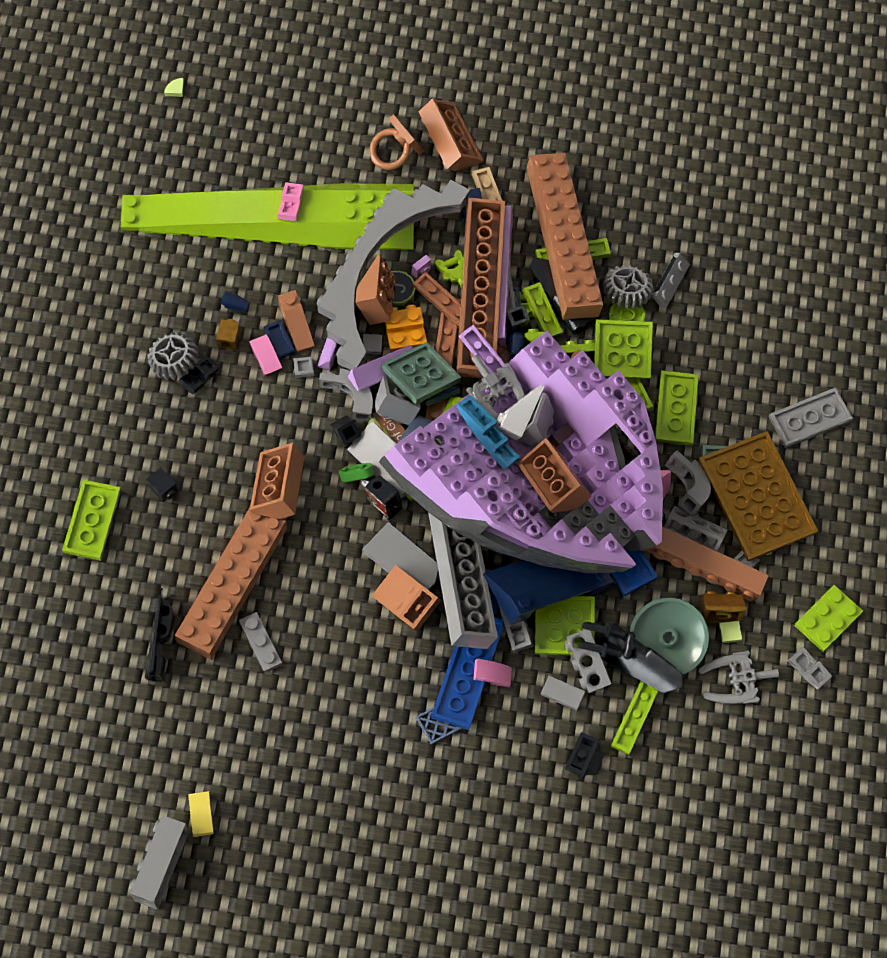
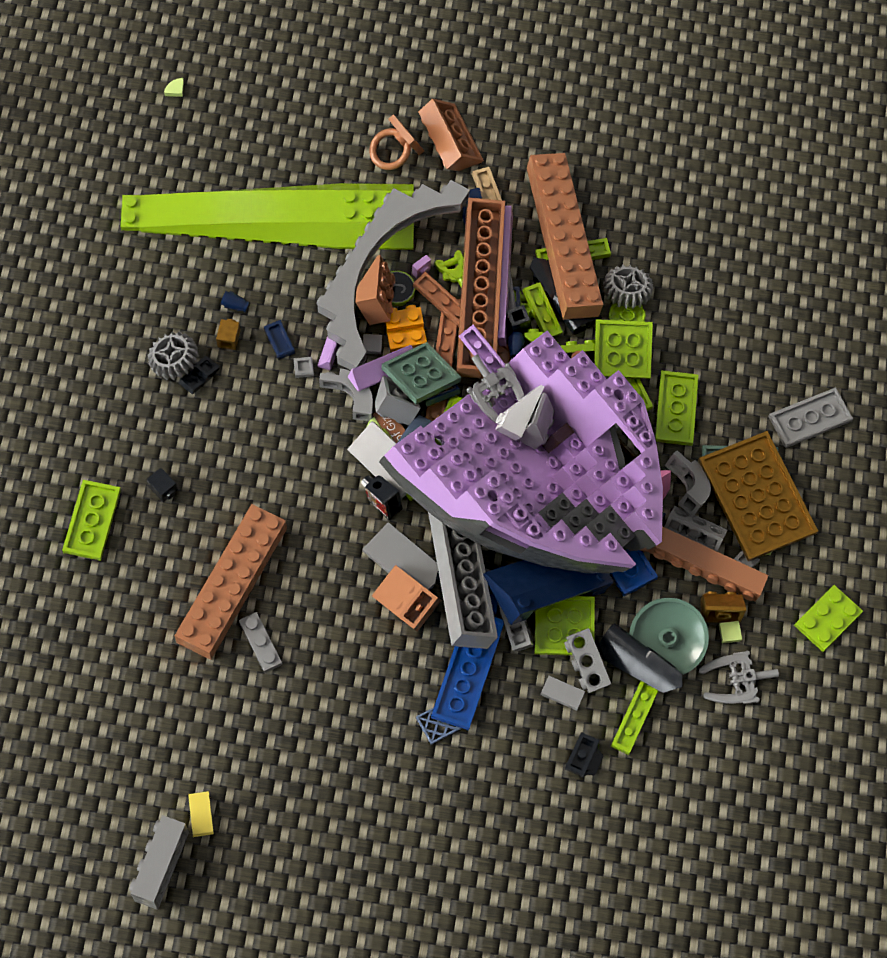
black panel [145,588,175,682] -> none
bright pink slope [249,334,282,375] -> none
nougat slope [250,442,305,519] -> none
bright pink slope [278,182,304,221] -> none
nougat slope [278,290,315,353] -> none
black brick [330,415,361,445] -> none
bright green beam [338,463,375,482] -> none
dark azure slope [456,395,520,470] -> none
bright pink slope [474,659,512,687] -> none
nougat slope [517,438,592,513] -> none
black piece [578,622,636,660] -> none
light grey plate [651,253,690,308] -> none
light grey slope [787,647,832,689] -> none

